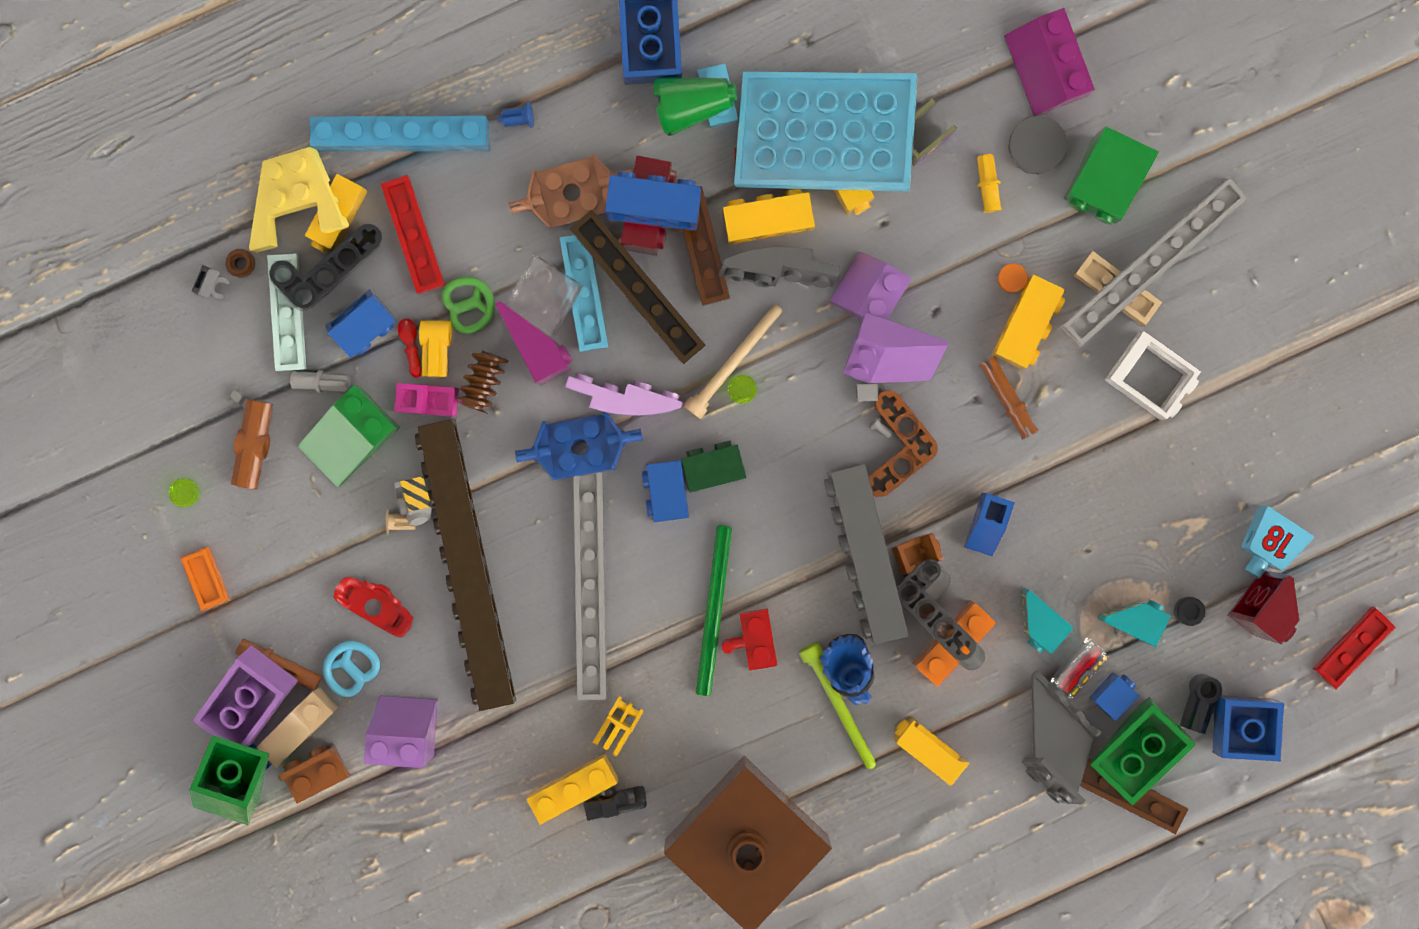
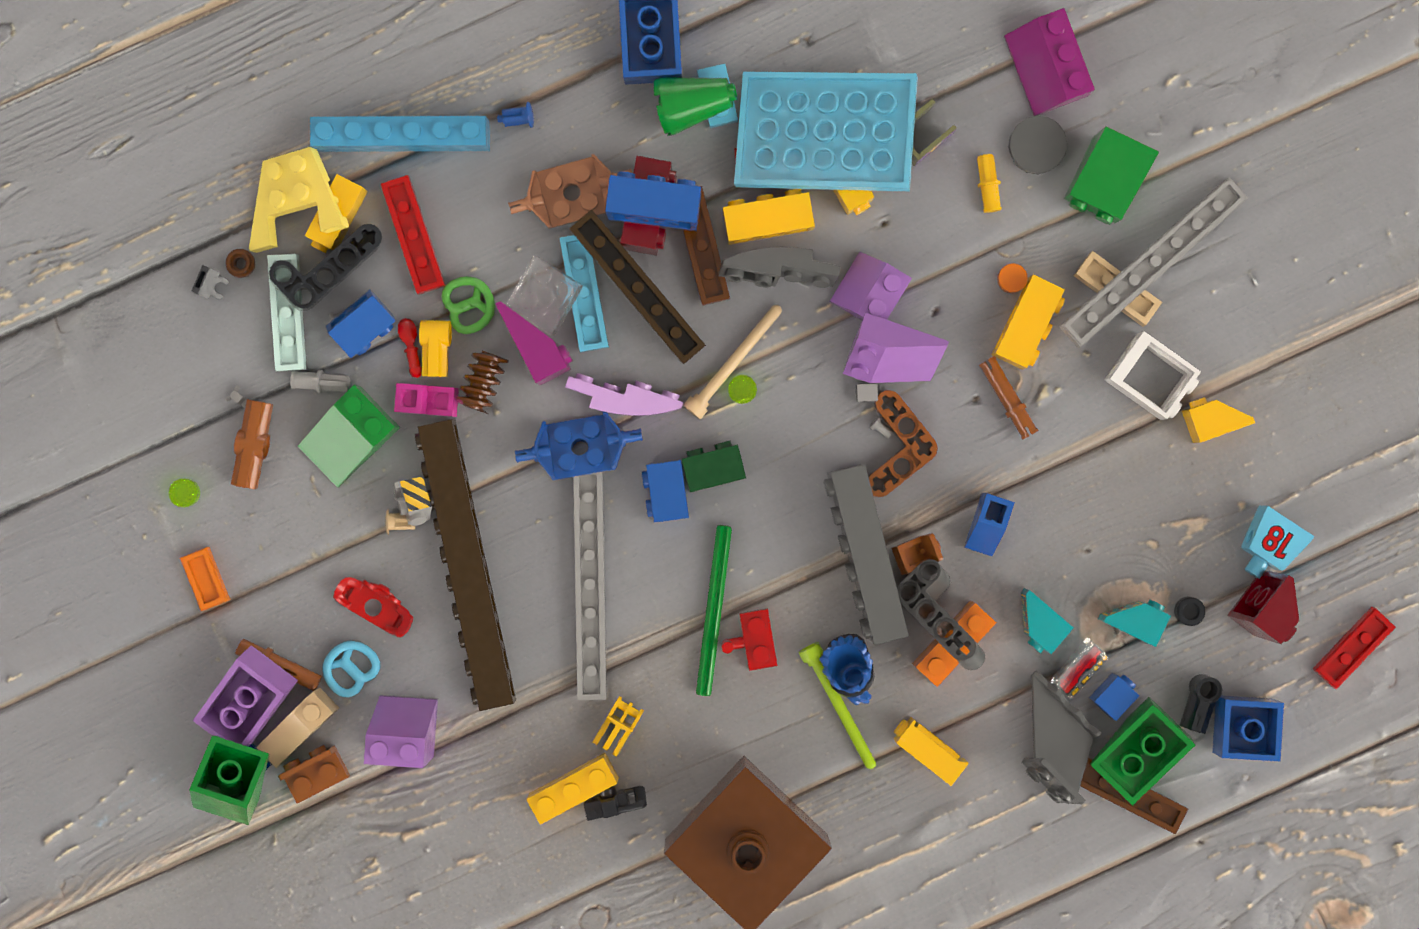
none -> yellow slope [1182,397,1255,443]

